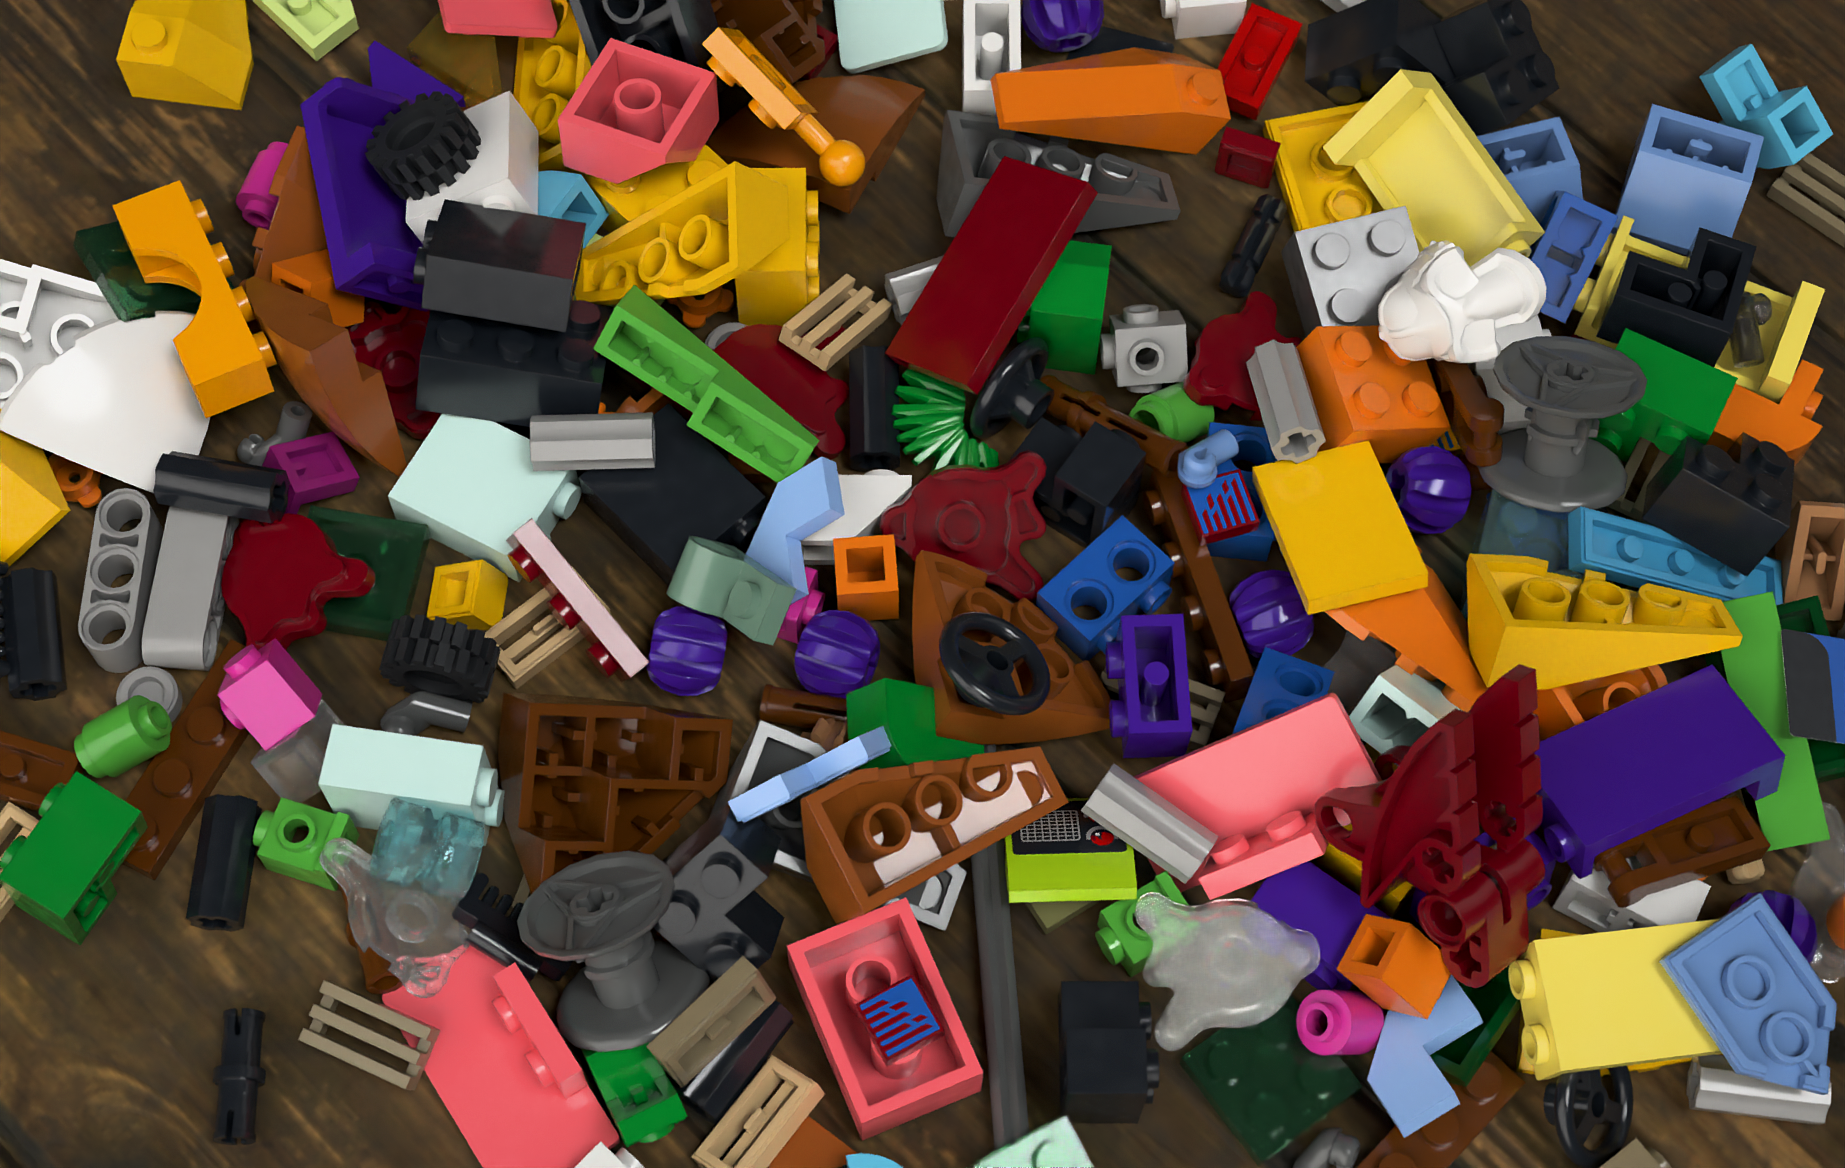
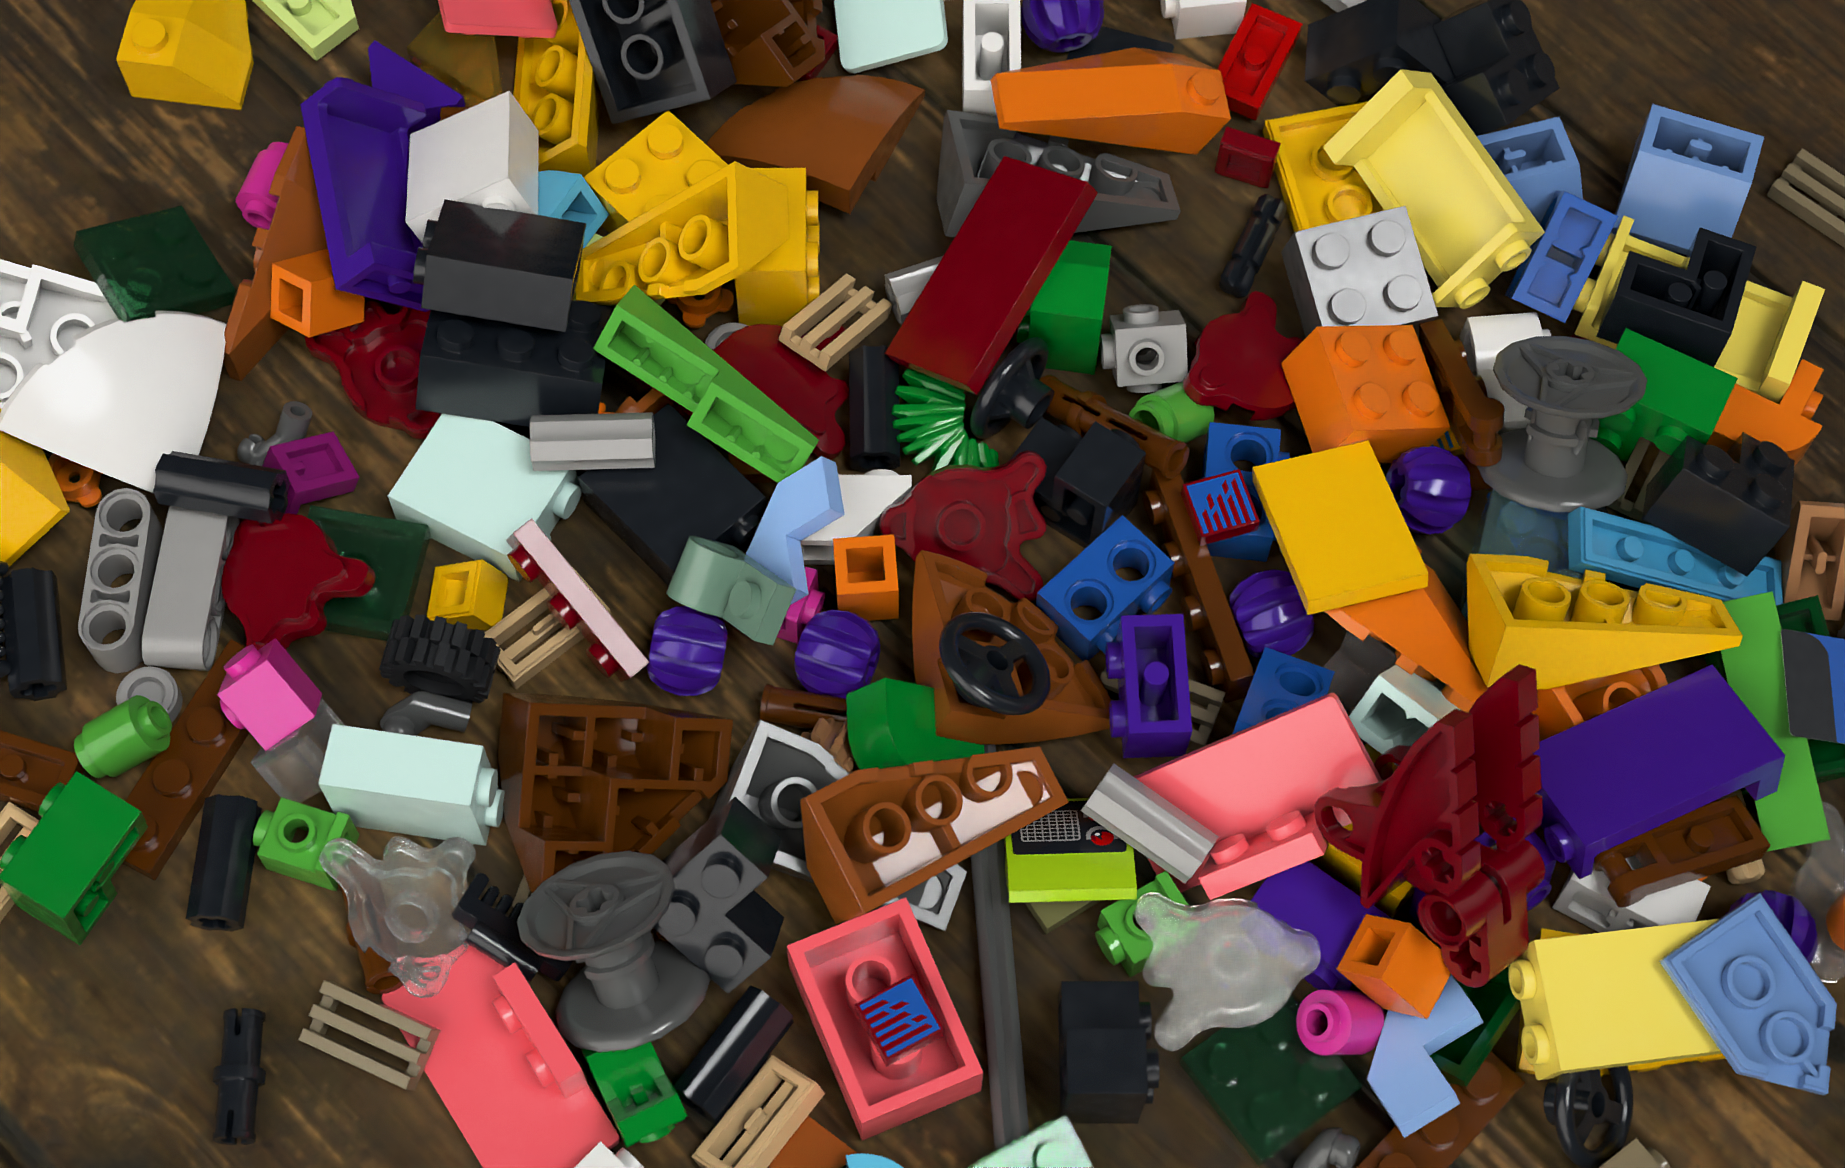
light orange arch [112,180,277,418] -> none
dark orange brick [245,276,407,477] -> none
black tyre [366,91,481,200] -> none
clear light blue wheel [370,798,484,901] -> none
coral slope [558,38,719,184] -> none
dark tan tile [646,956,776,1088] -> none
light orange plate [702,27,865,187] -> none
light blue tile [728,726,892,823] -> none
medium blue arm [1177,429,1239,489] -> none
light grey axle [1246,340,1326,464] -> none
white head [1378,240,1547,363] -> none
light grey axle [1686,1054,1831,1125] -> none
medium azure brick [1699,44,1833,169] -> none
clear smoke arm [1729,292,1772,368] -> none

